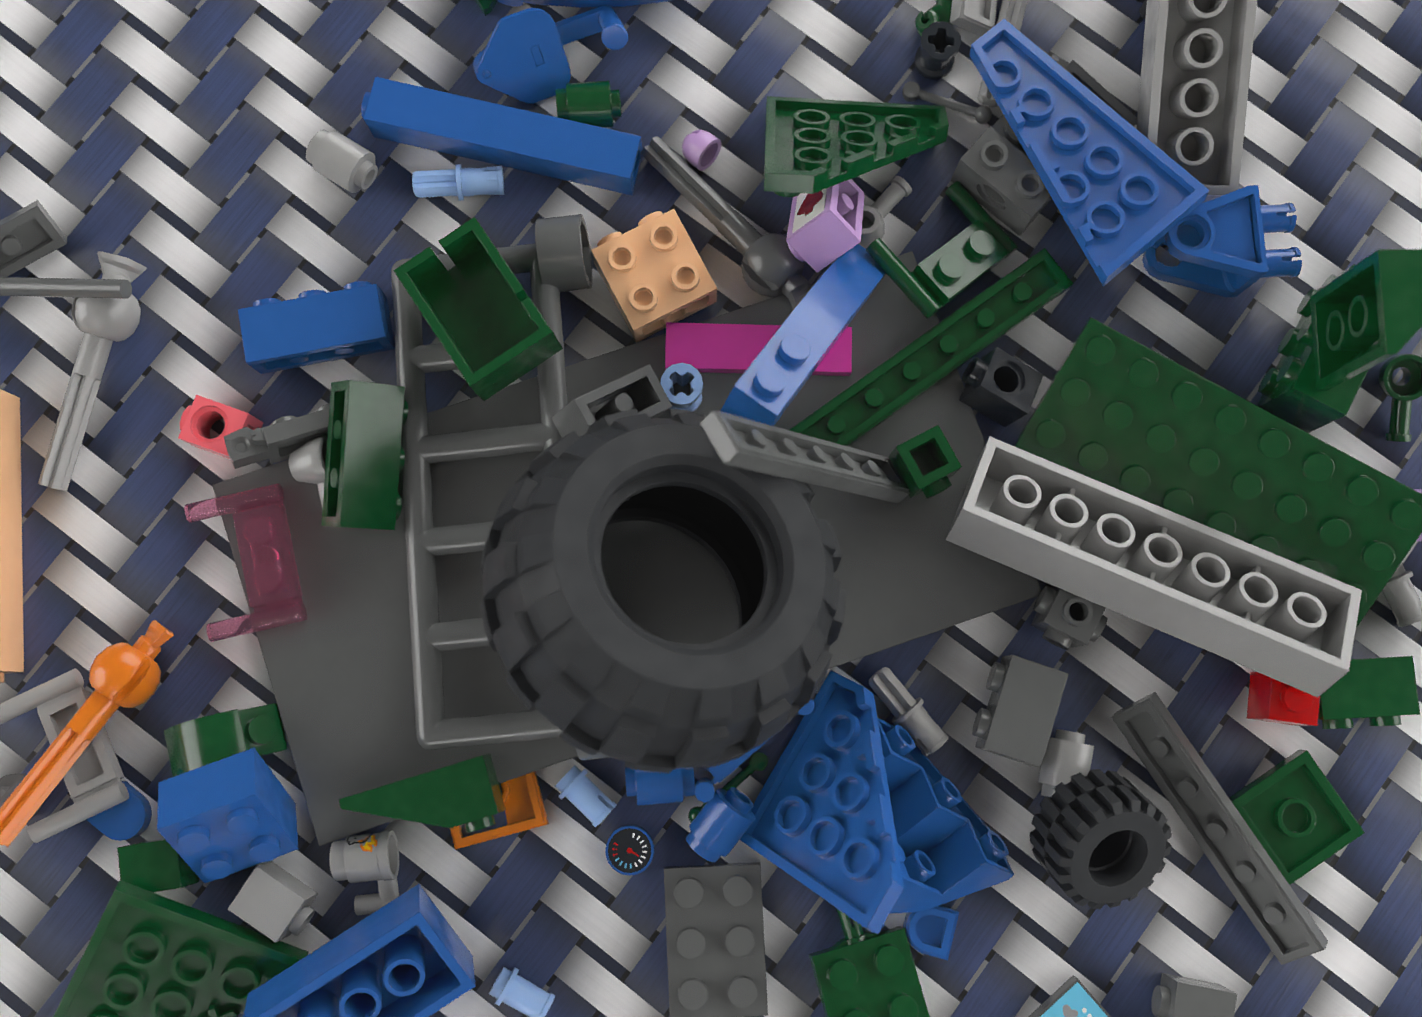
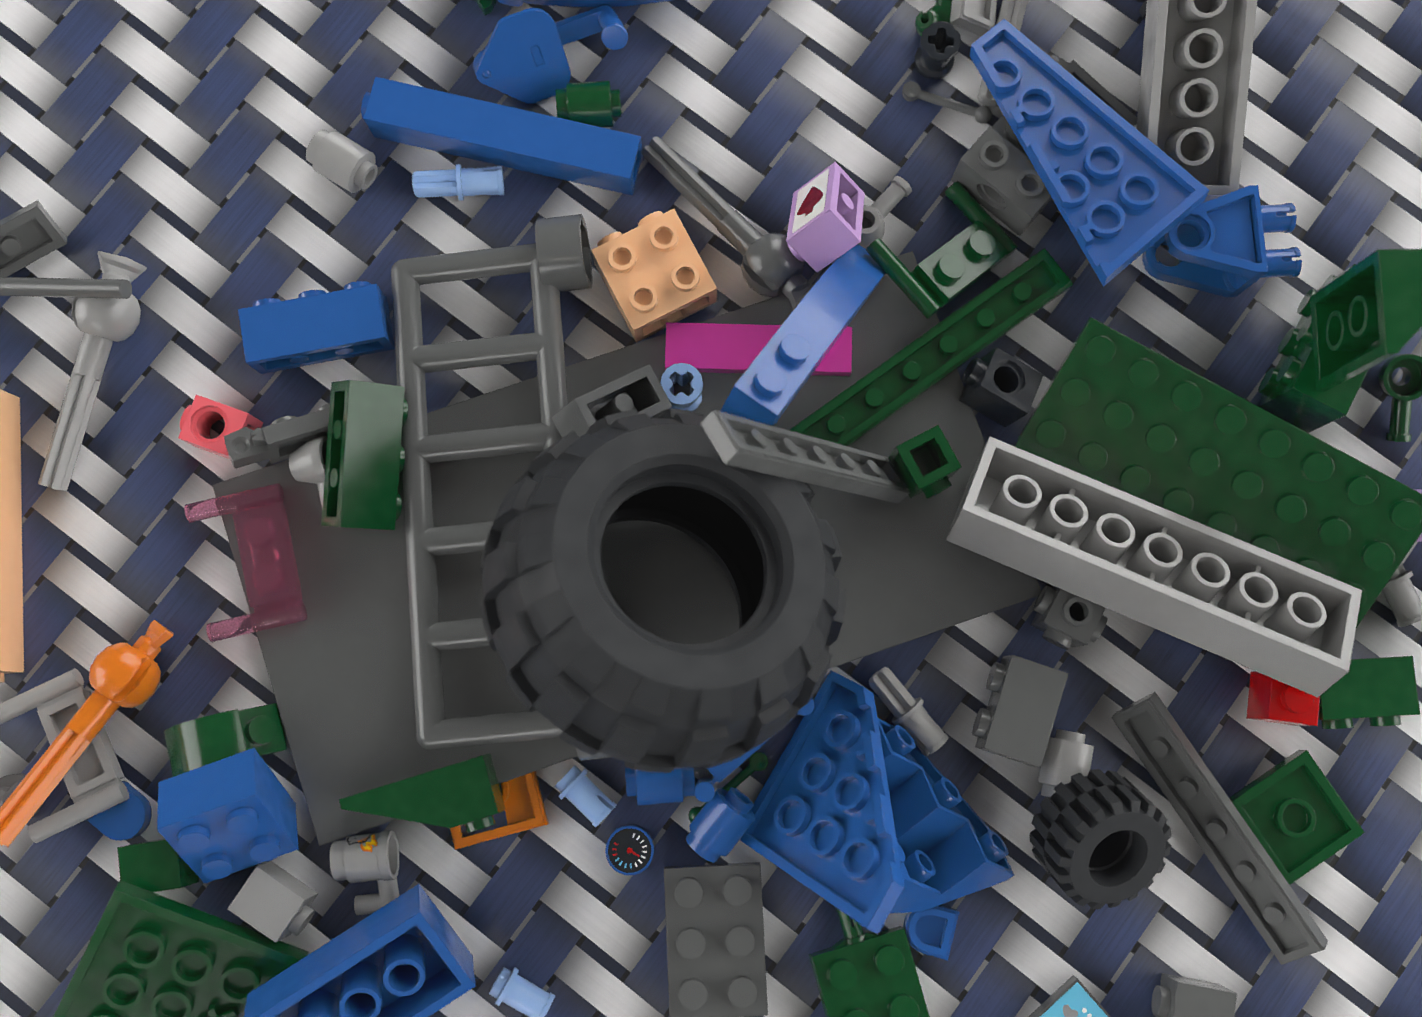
dark green piece [393,217,563,401] -> none
lavender hinge [682,129,721,171] -> none
dark green plate [764,96,949,197] -> none

